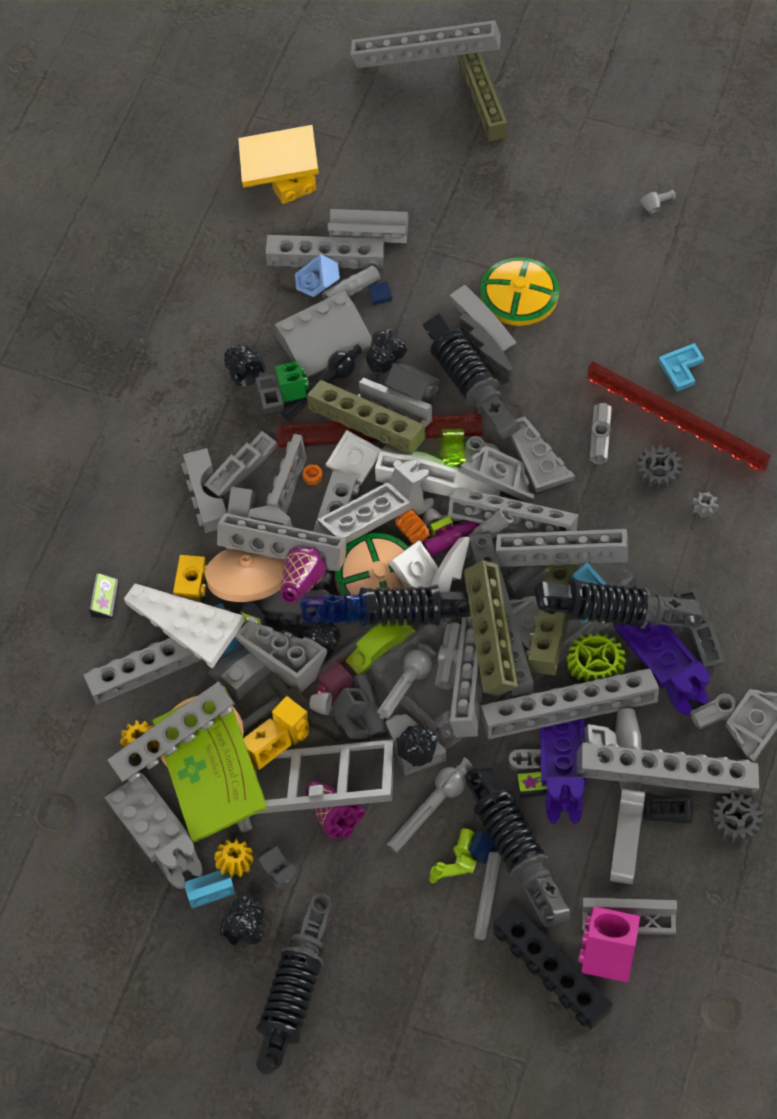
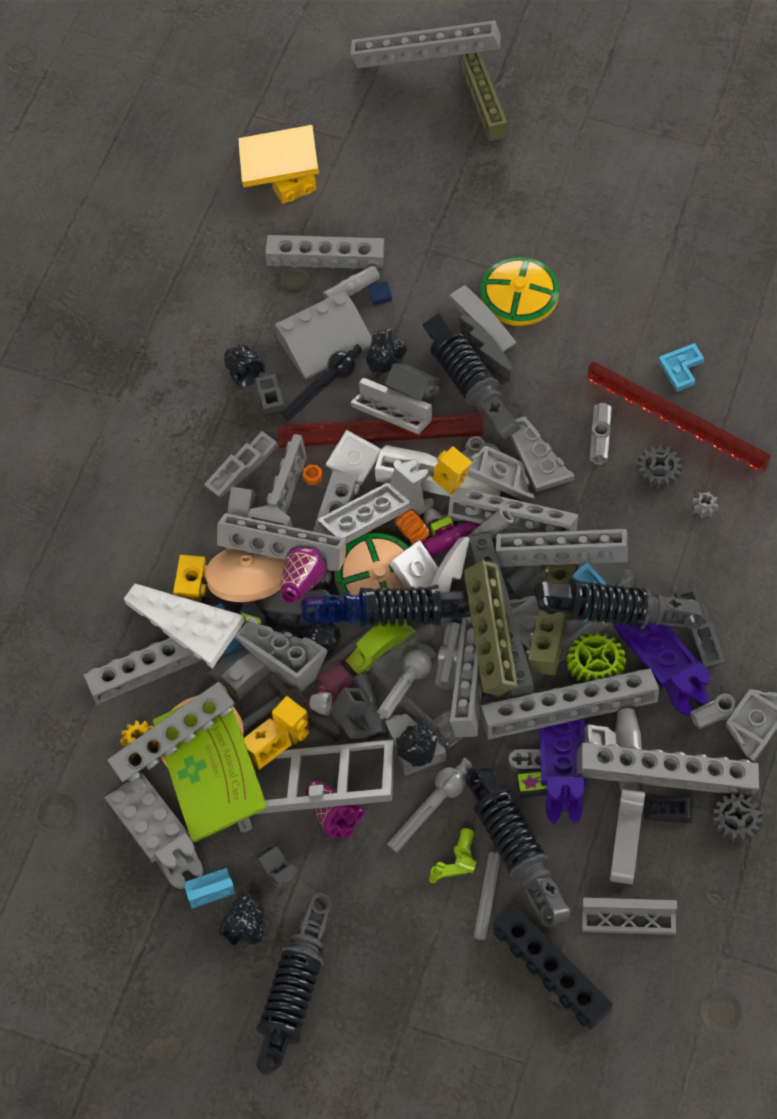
slope [89,573,119,618] -> none
light grey arch [181,448,227,533] -> none
yellow gear [214,838,253,879] -> none
green brick [275,361,309,402] -> none
light blue slope [295,254,340,297] -> none
olive brick [307,380,425,455] -> none
light grey brick [328,209,409,243] -> none
clear neon green brick [439,429,465,464] -> none
dark blue tile [468,831,494,864] -> none
dark pink brick [578,907,640,982] -> none
light grey bar [640,190,676,214] -> none
none -> yellow brick [432,446,472,495]

